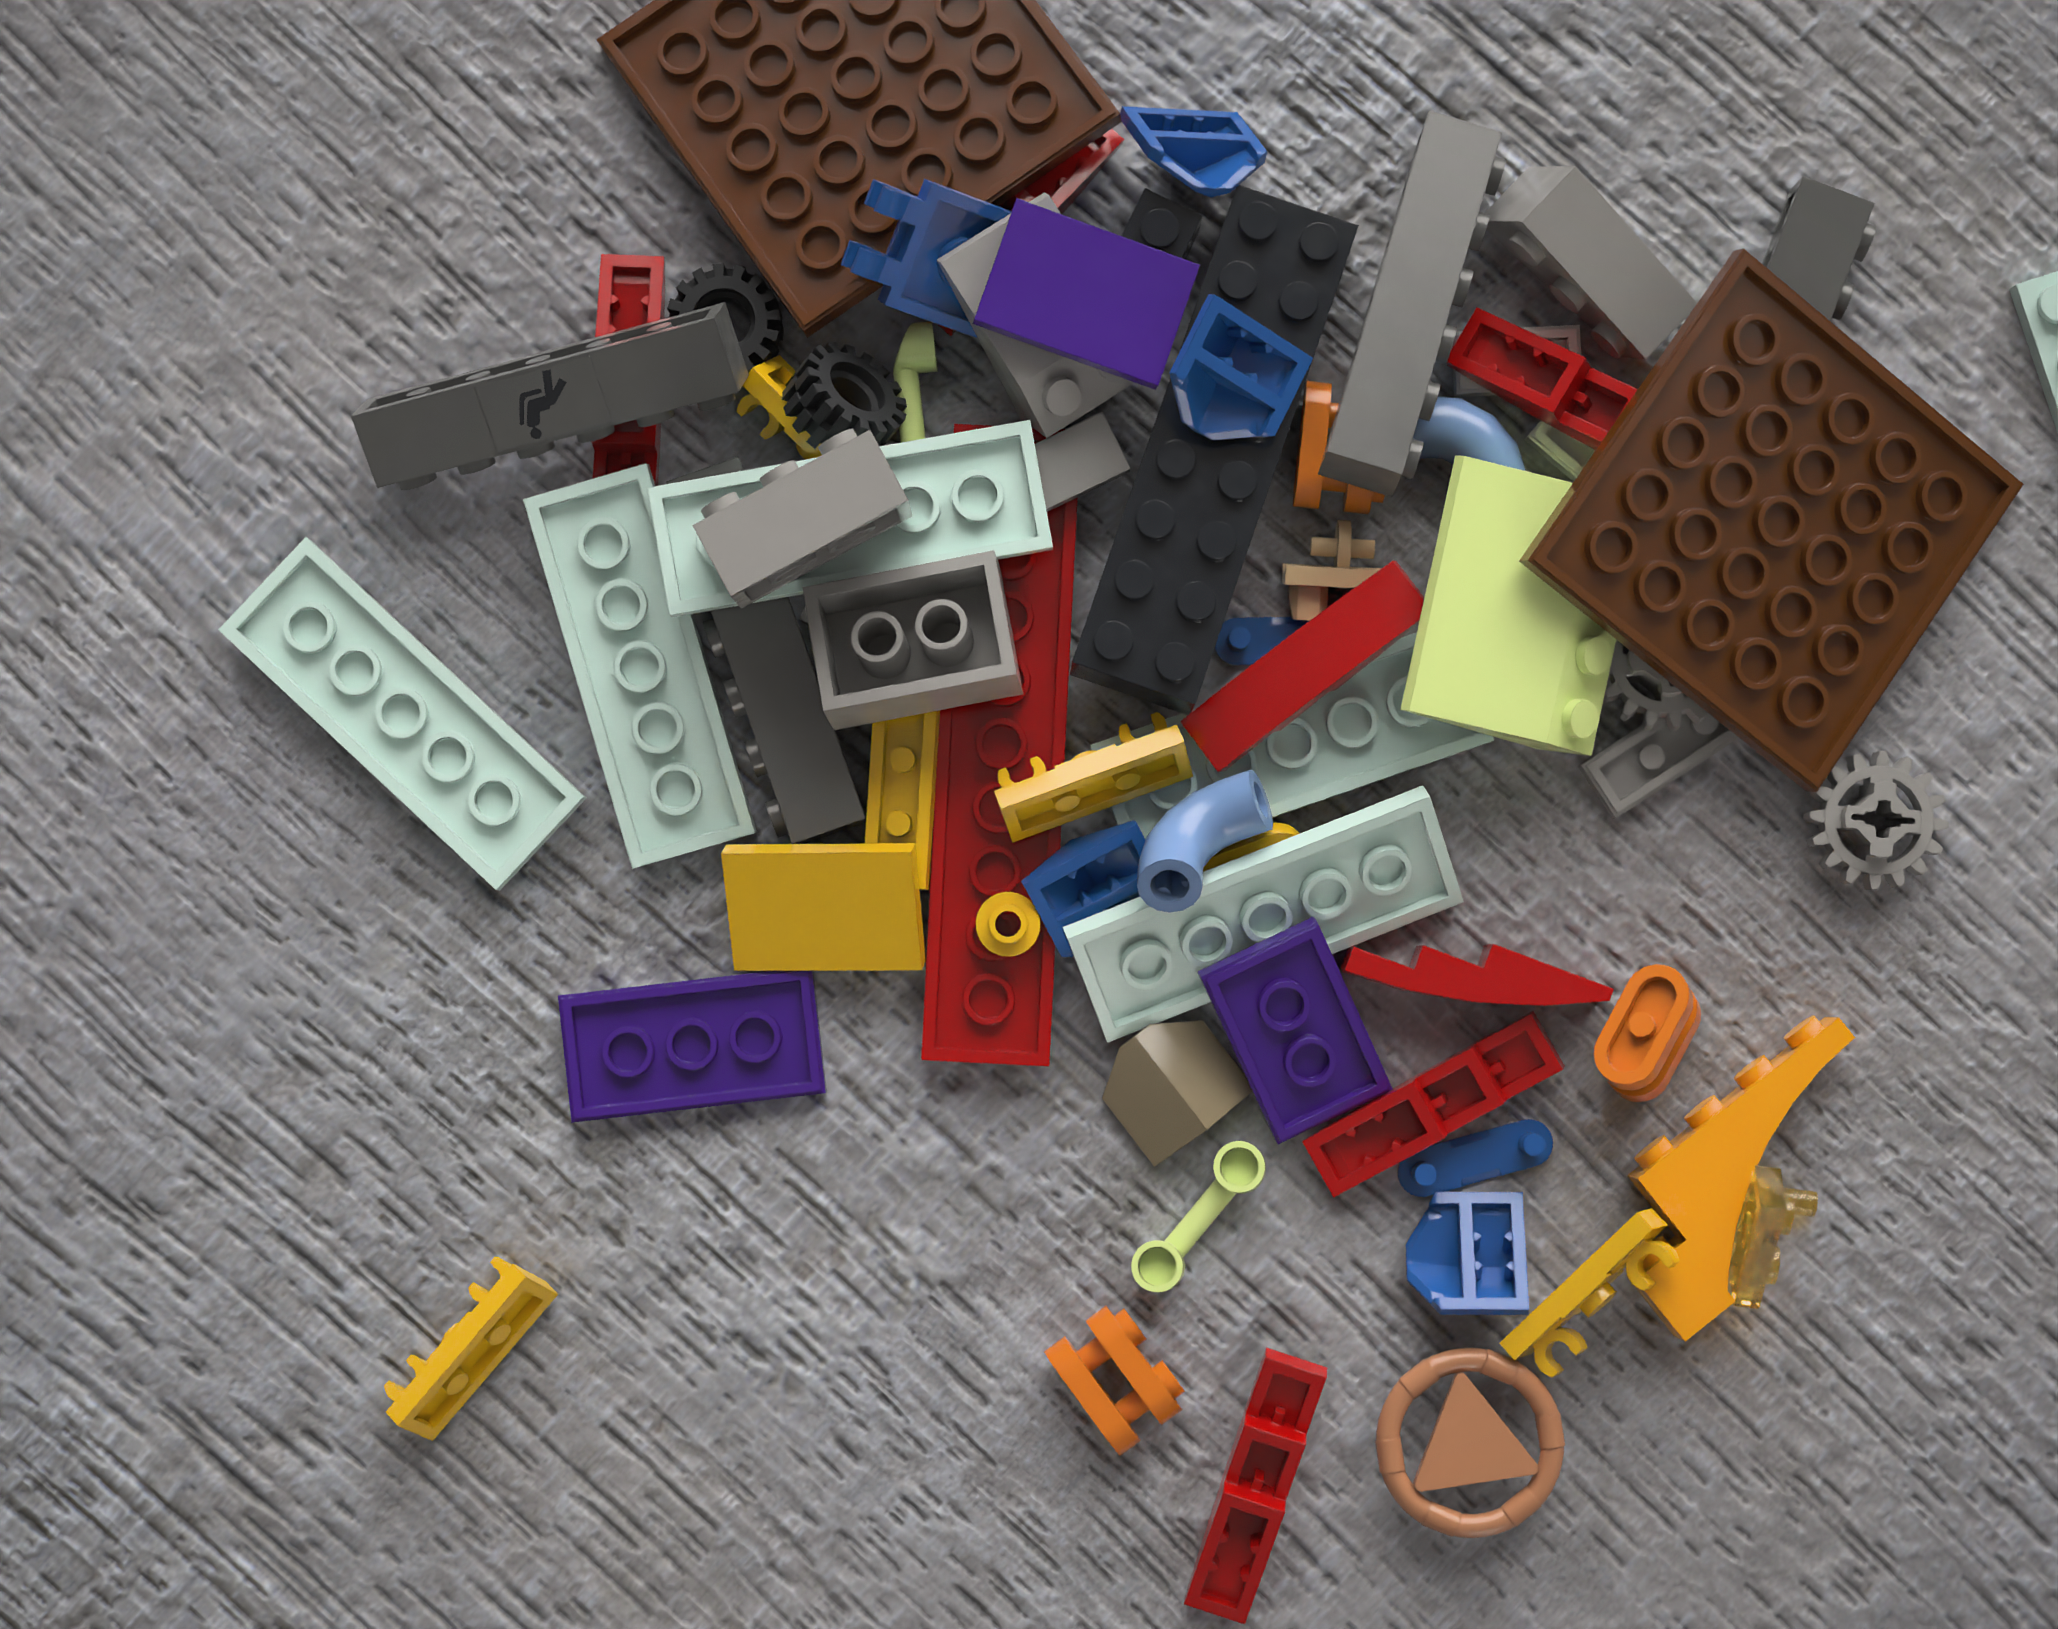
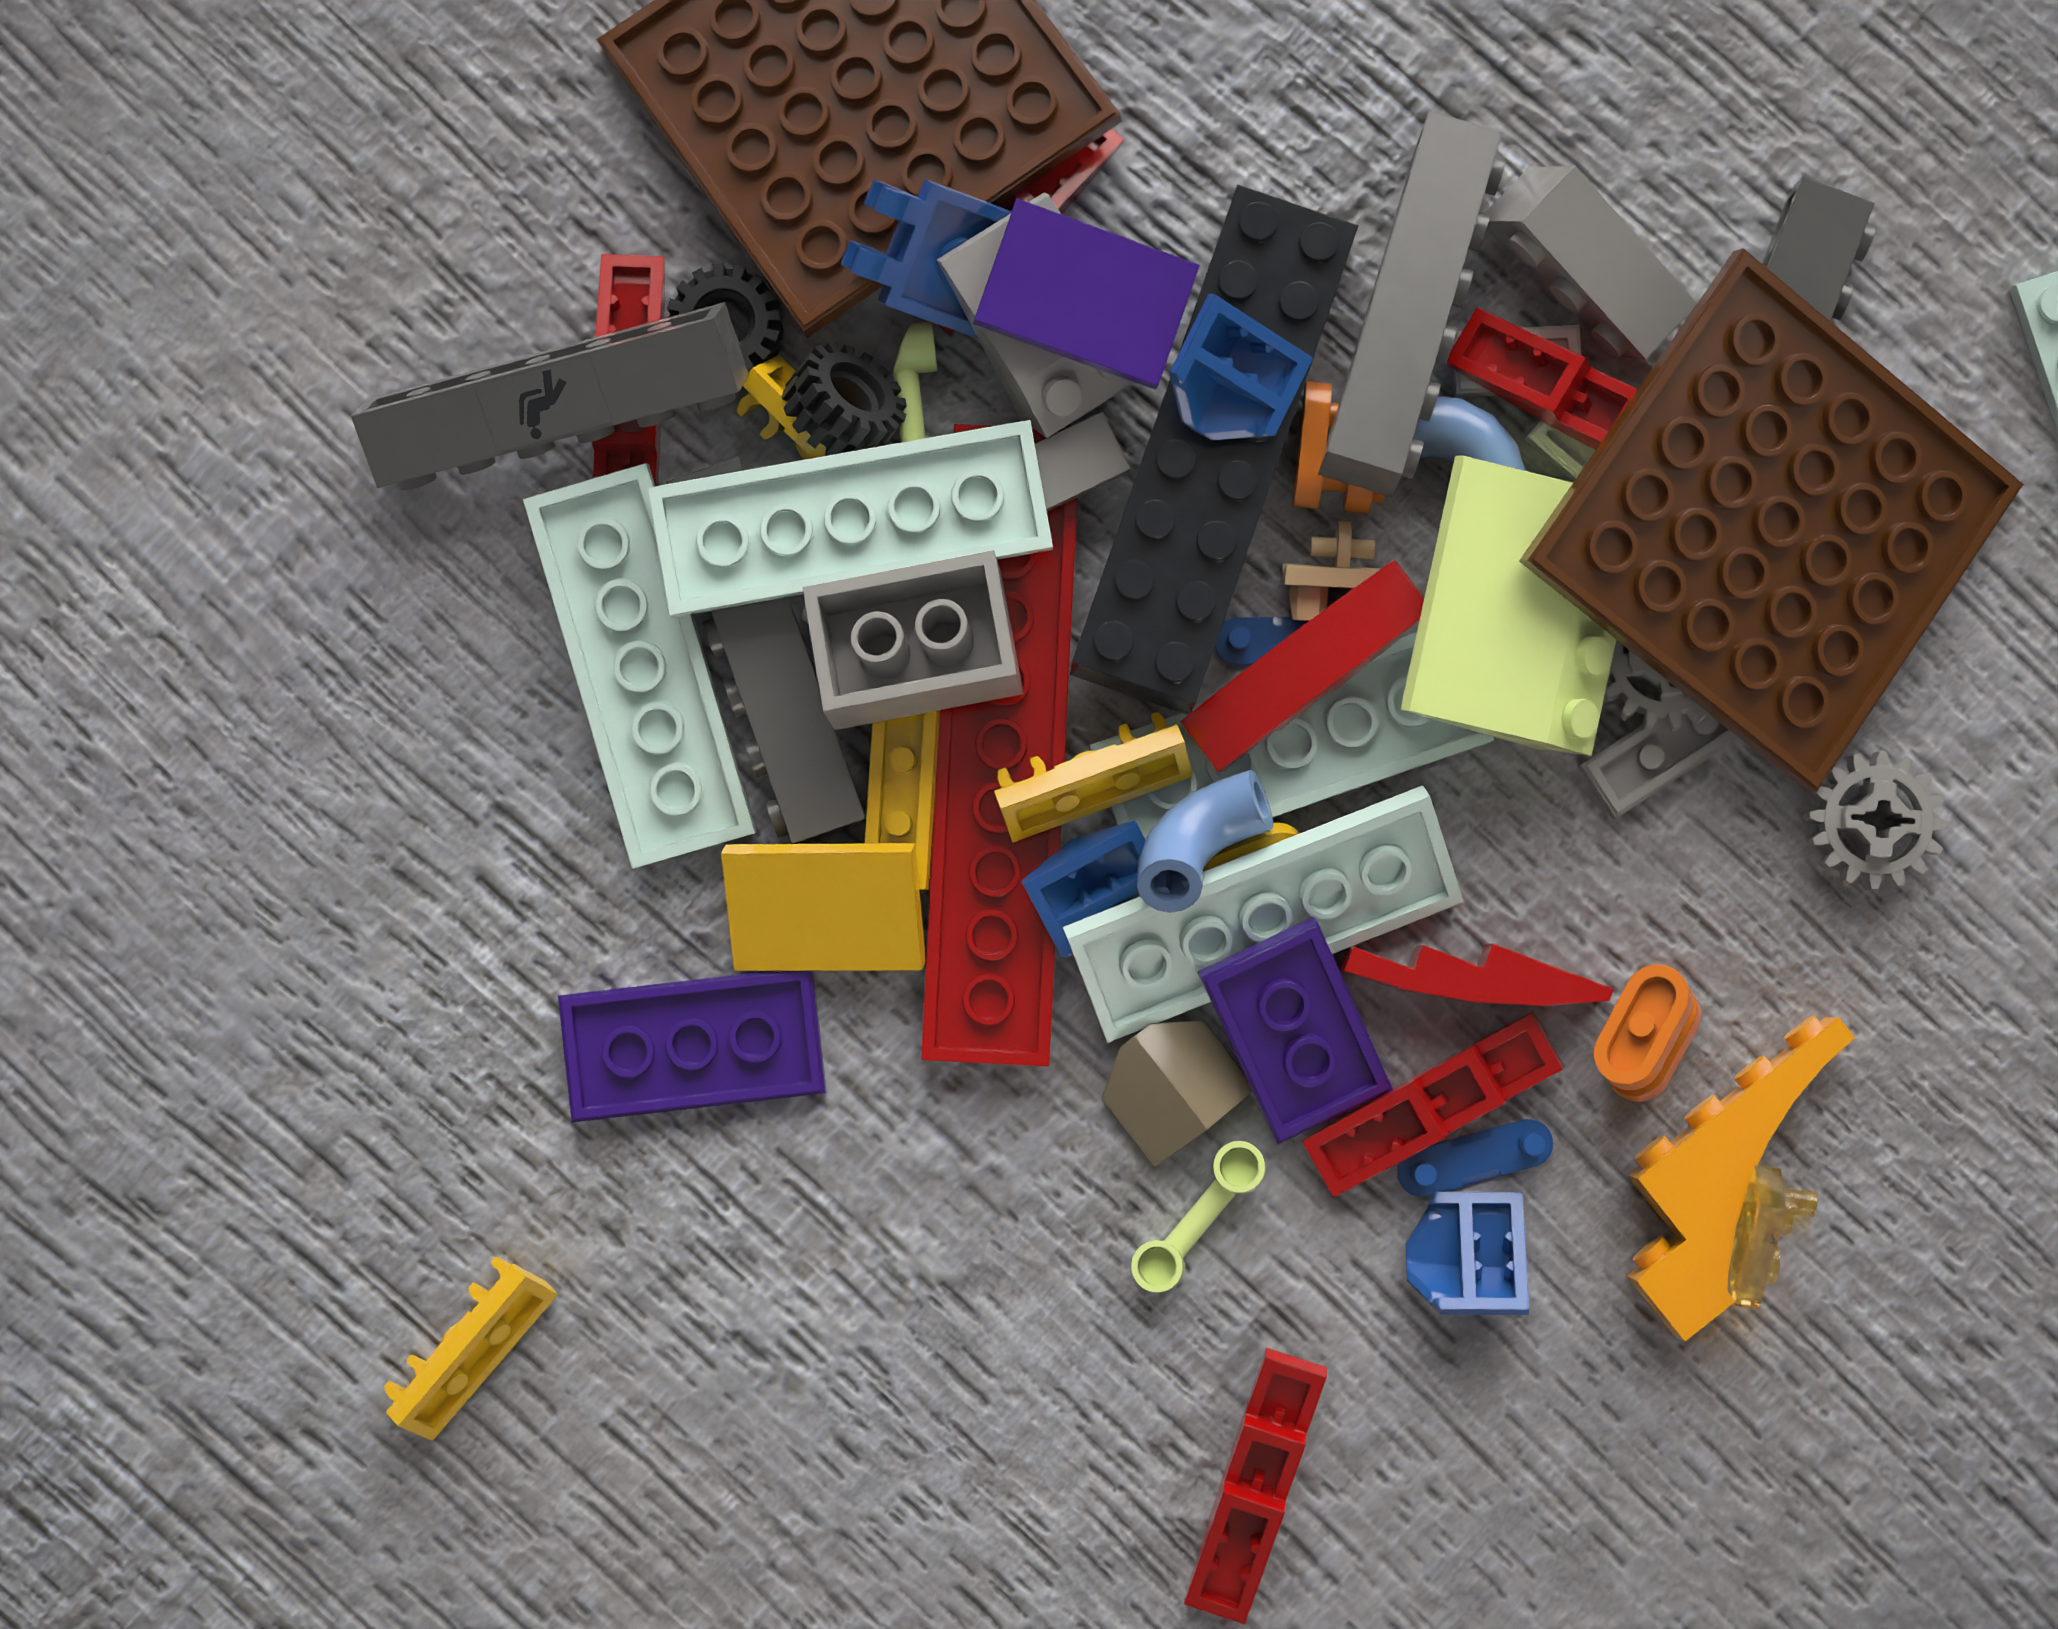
light aqua plate [218,537,587,891] -> none
light grey brick [692,428,912,609] -> none
yellow plate [976,892,1040,957] -> none
orange brick [1044,1306,1185,1456] -> none
blue slope [1120,106,1268,198] -> none
black brick [1121,188,1202,260] -> none
nougat piece [1375,1348,1565,1538] -> none
yellow plate [1499,1208,1680,1377] -> none

